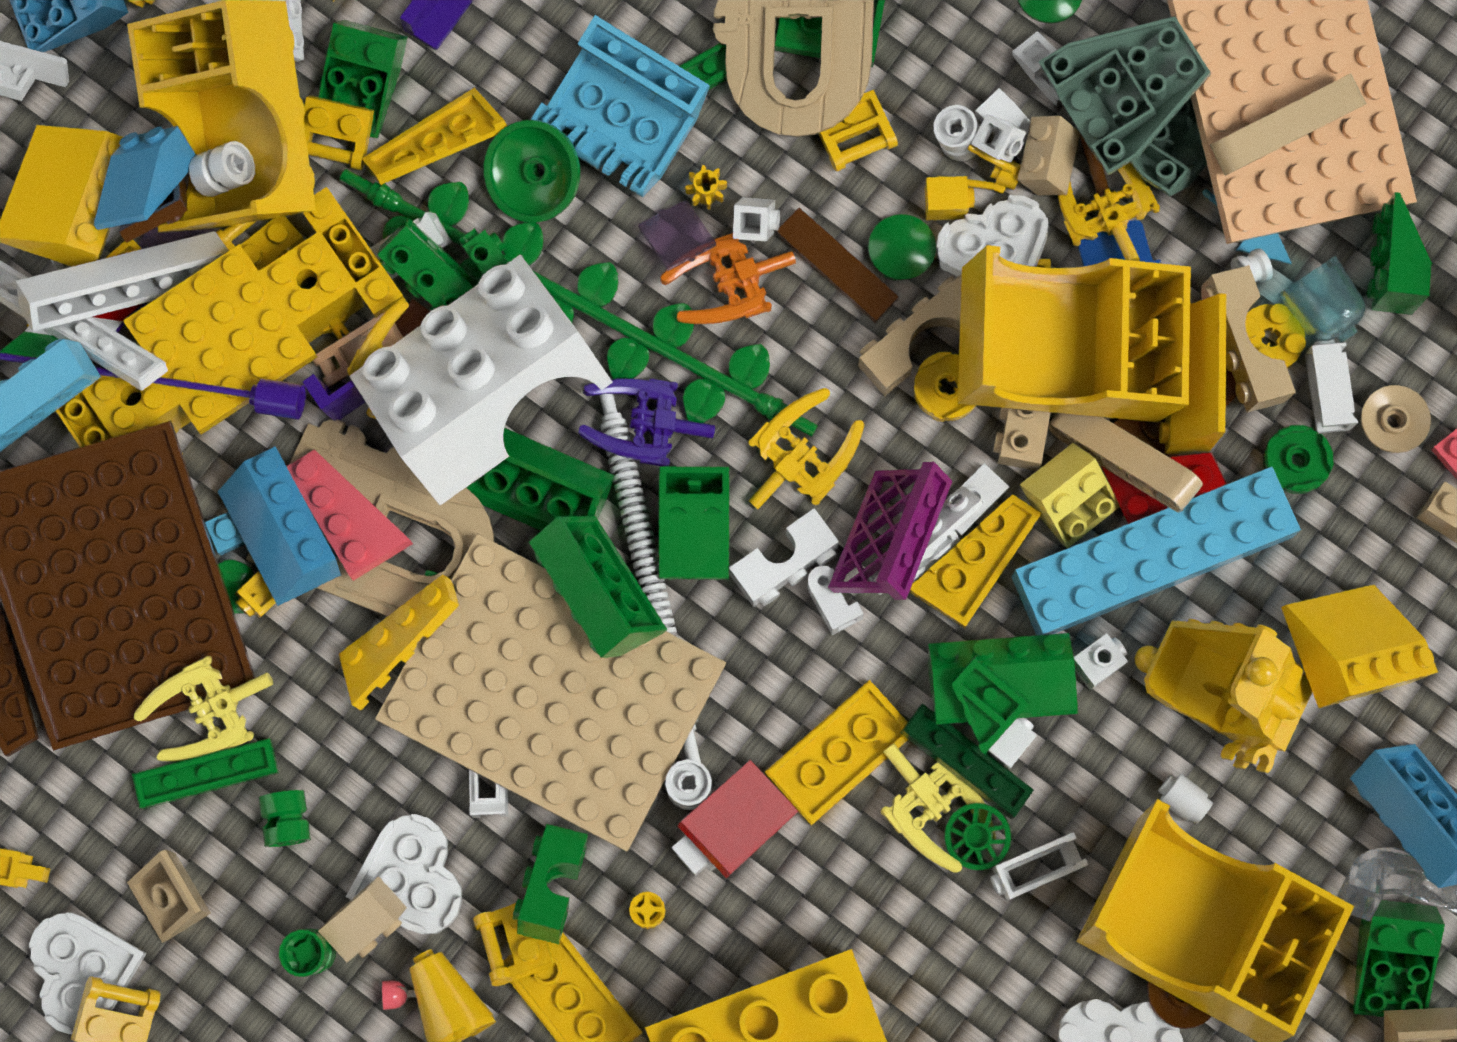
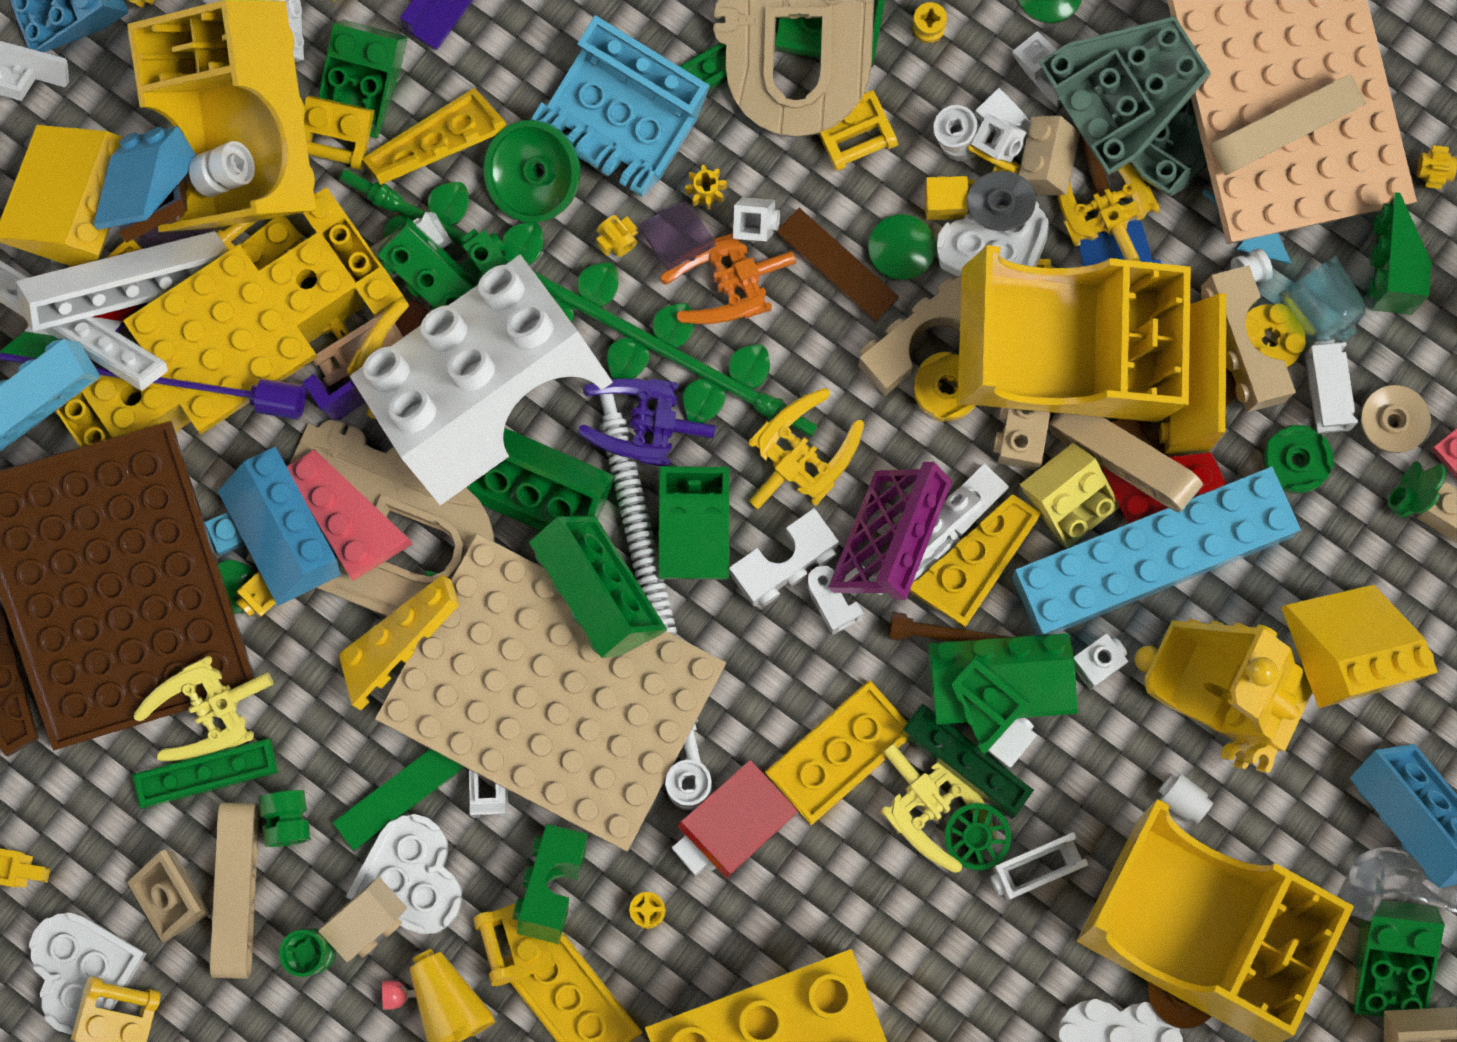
none -> tan beam [210,802,259,979]
none -> green tile [333,749,465,851]
none -> yellow gear [596,215,638,257]
none -> reddish brown piece [889,612,1010,642]
none -> yellow wheel [912,2,947,43]
none -> dark grey dish [967,171,1036,231]
none -> green plate [1388,461,1446,518]
none -> yellow gear [1417,145,1457,189]

